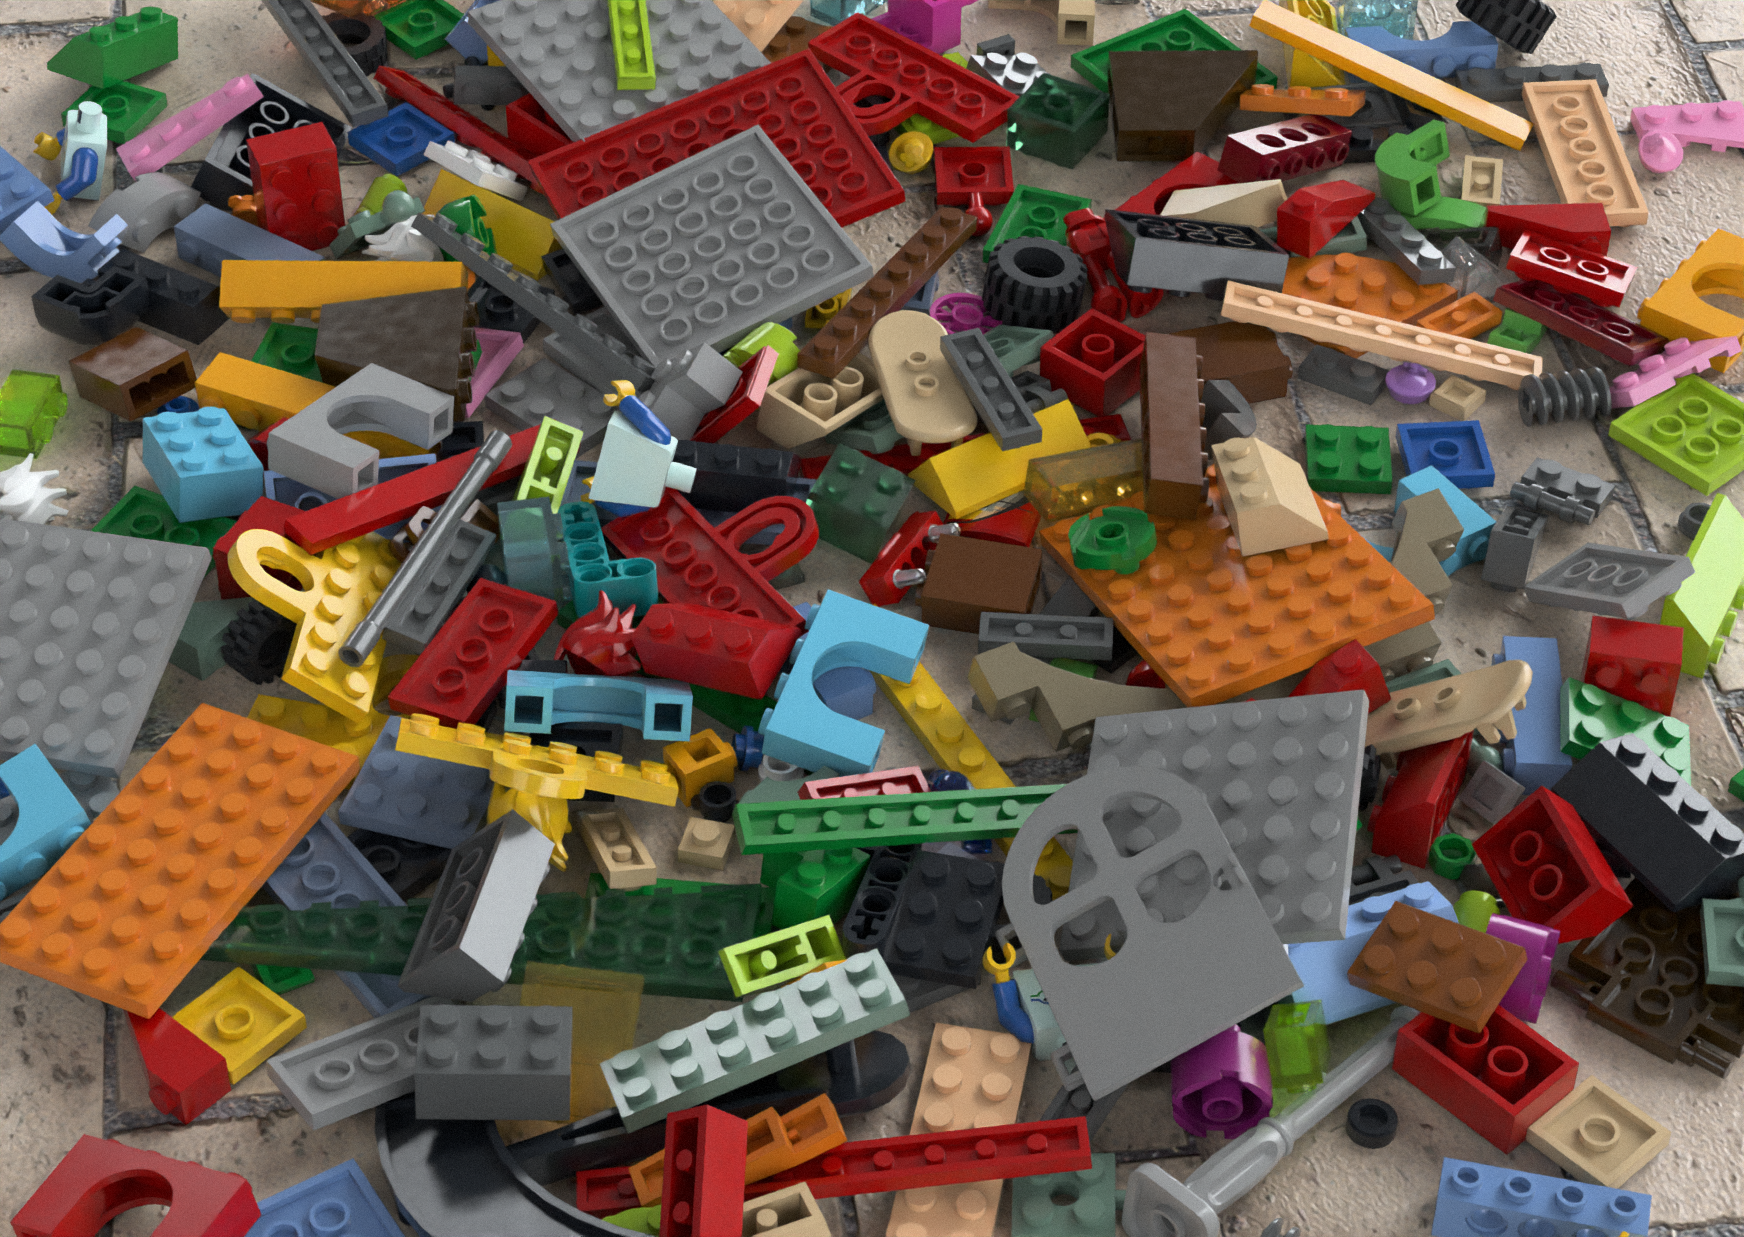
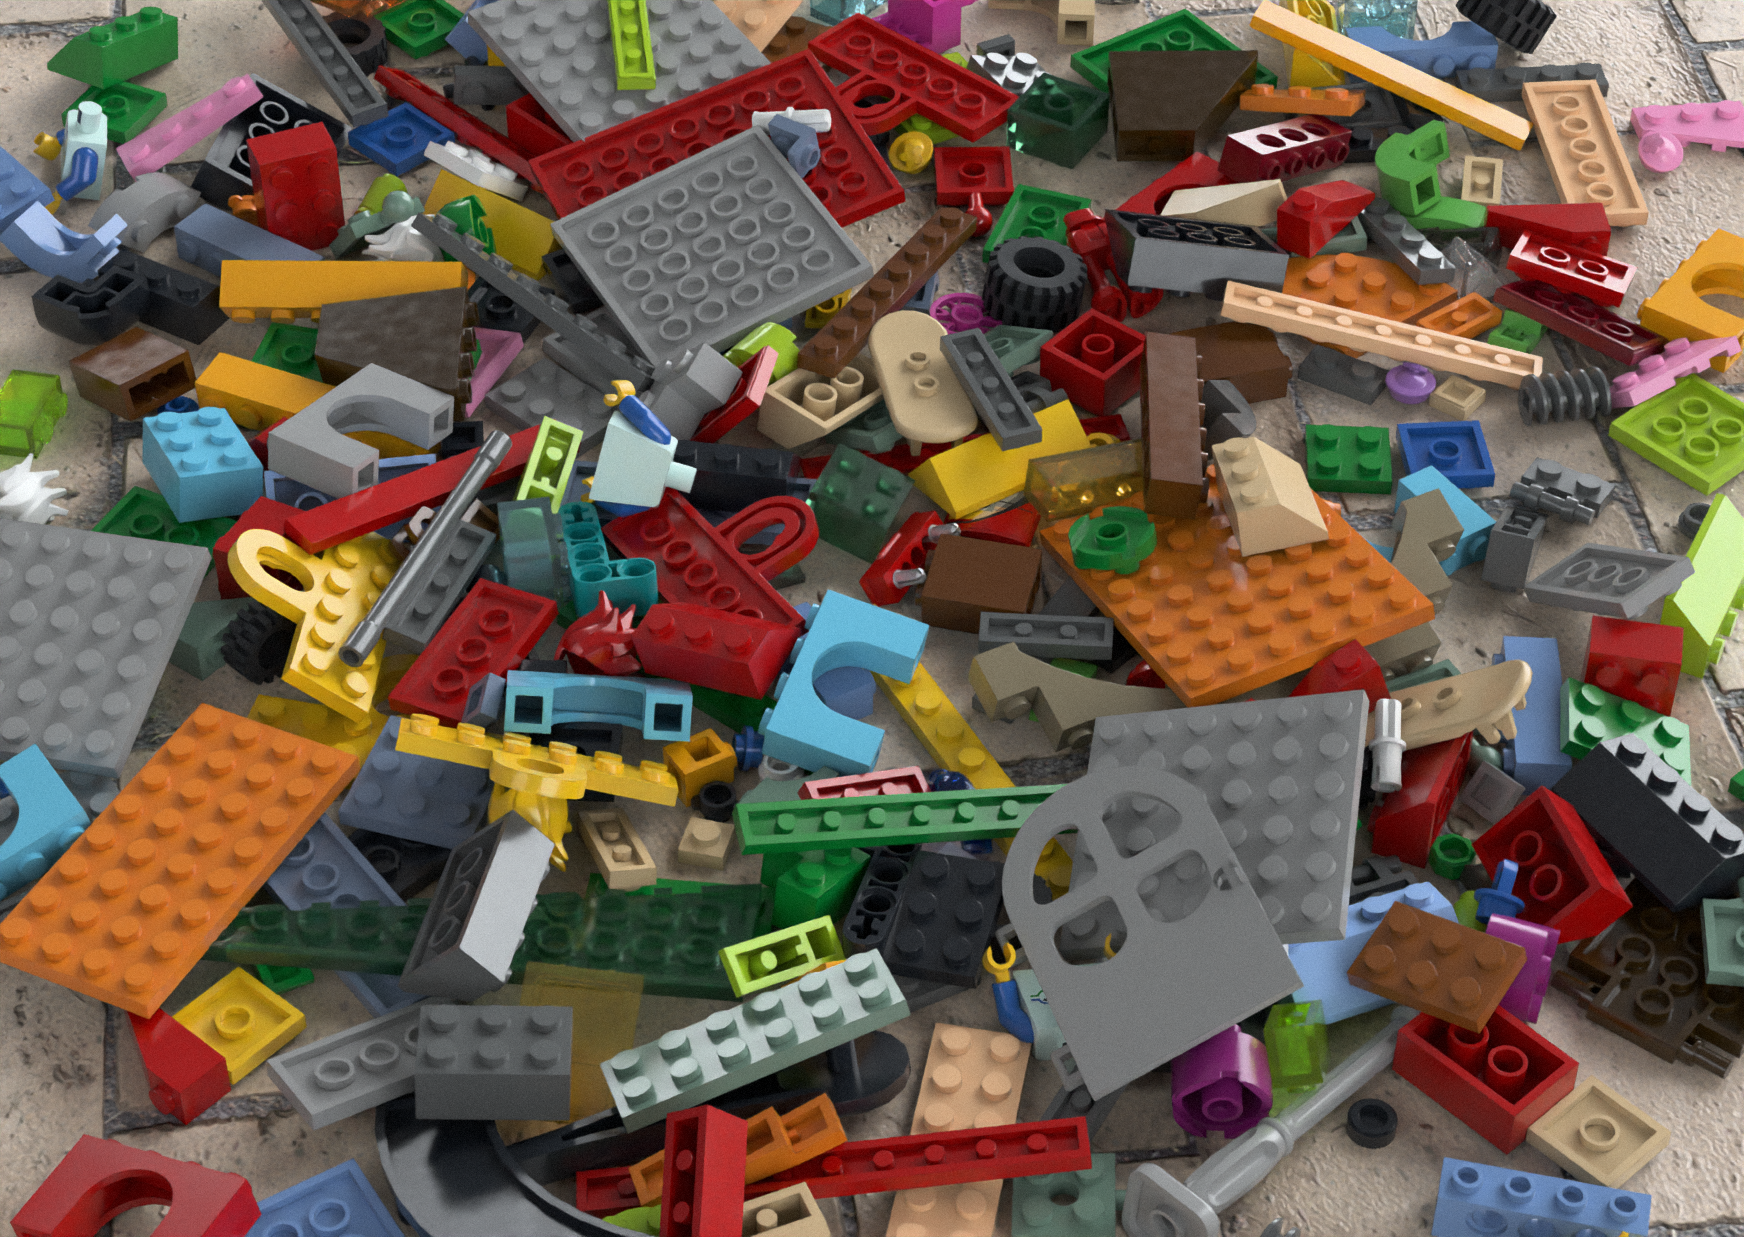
none -> sand blue plate [461,673,506,728]
none -> white axle [752,107,831,135]
none -> sand blue bracket [768,114,821,178]
none -> white axle [1369,699,1406,793]
none -> blue piece [1474,859,1525,925]

